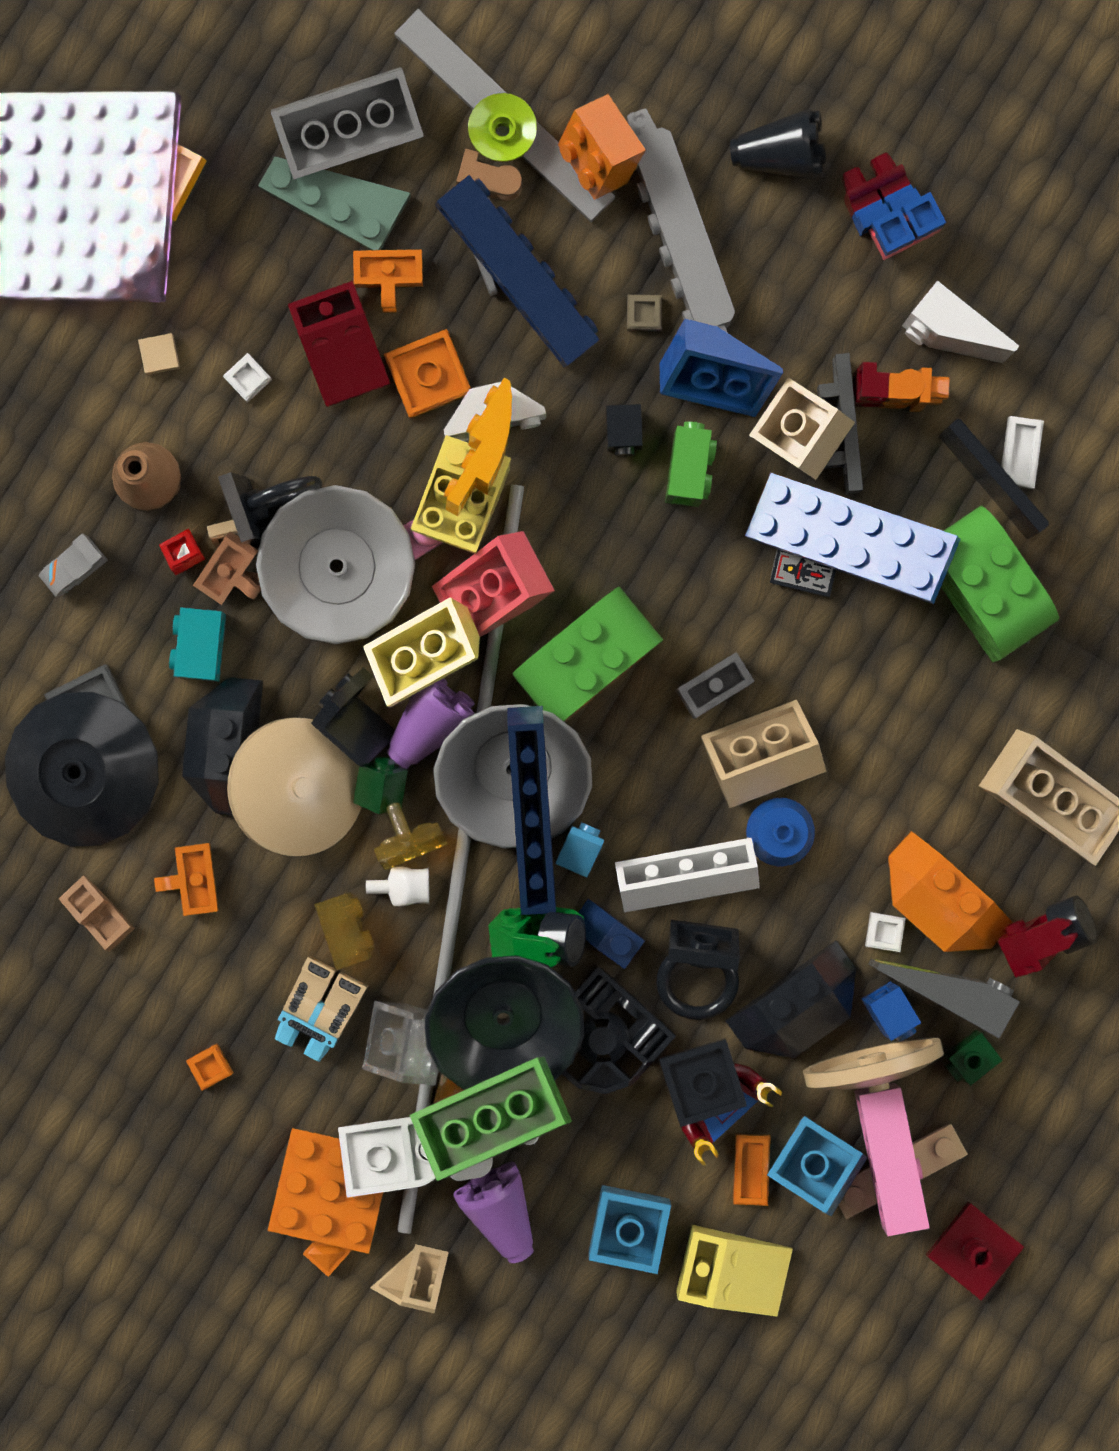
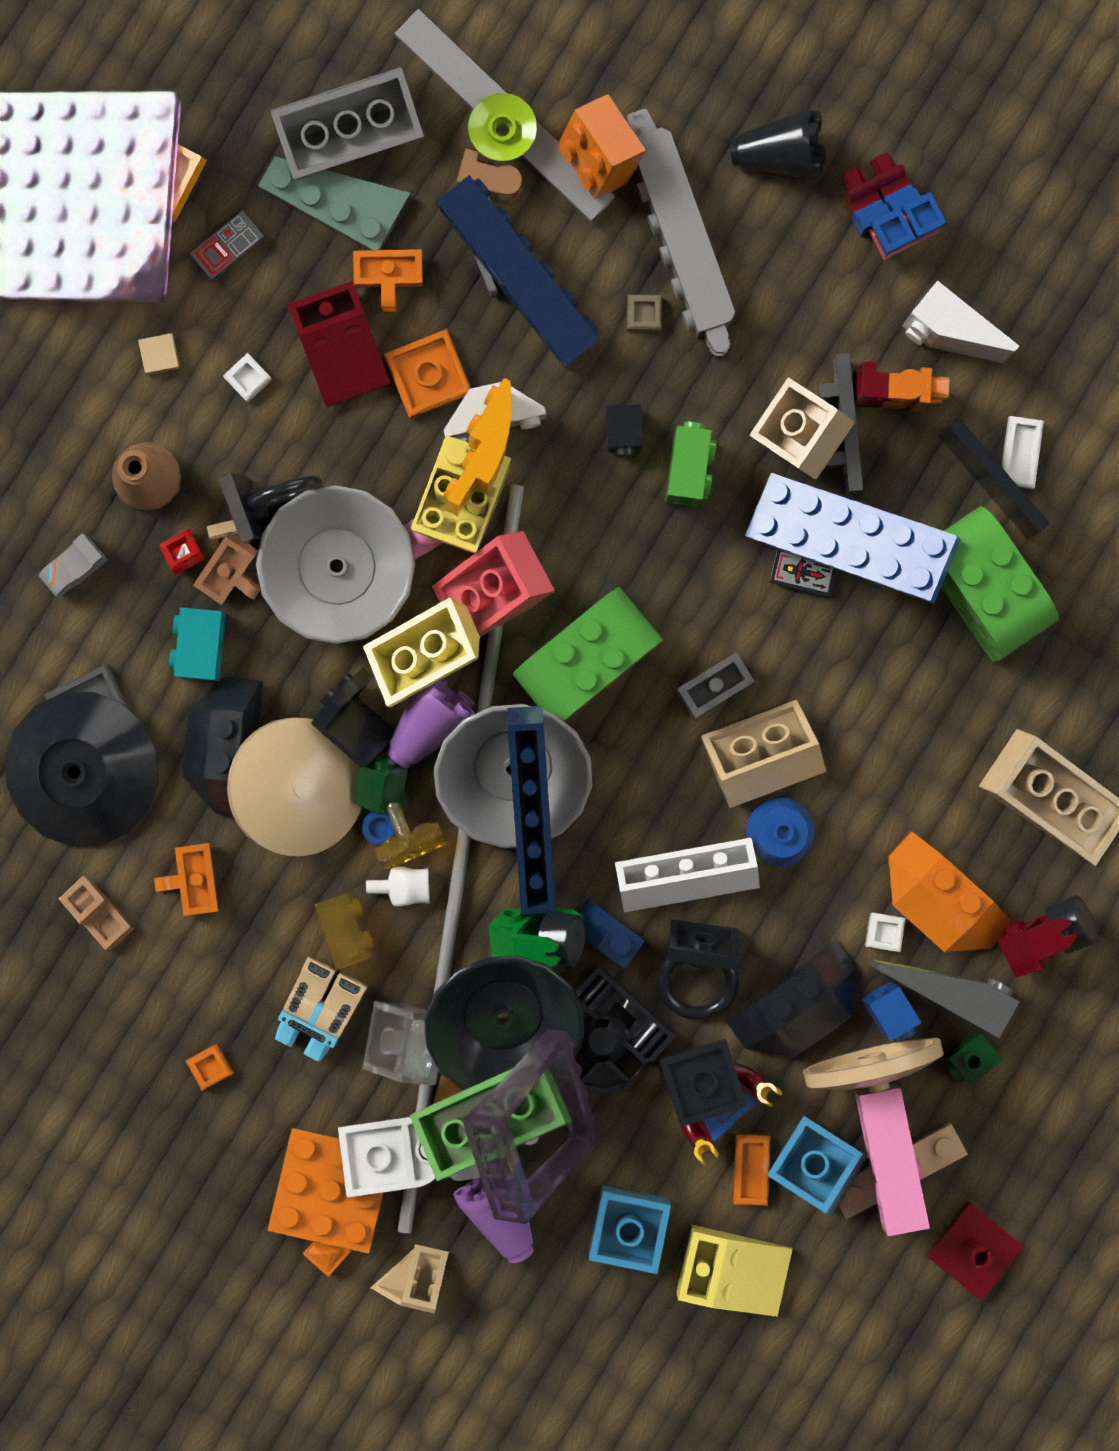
dark azure slope [555,822,604,878] -> none
blue slope [659,319,783,417] -> none
none -> dark grey tile [190,210,265,282]
none -> blue tile [362,812,397,845]
none -> clear purple windscreen [462,1029,598,1224]

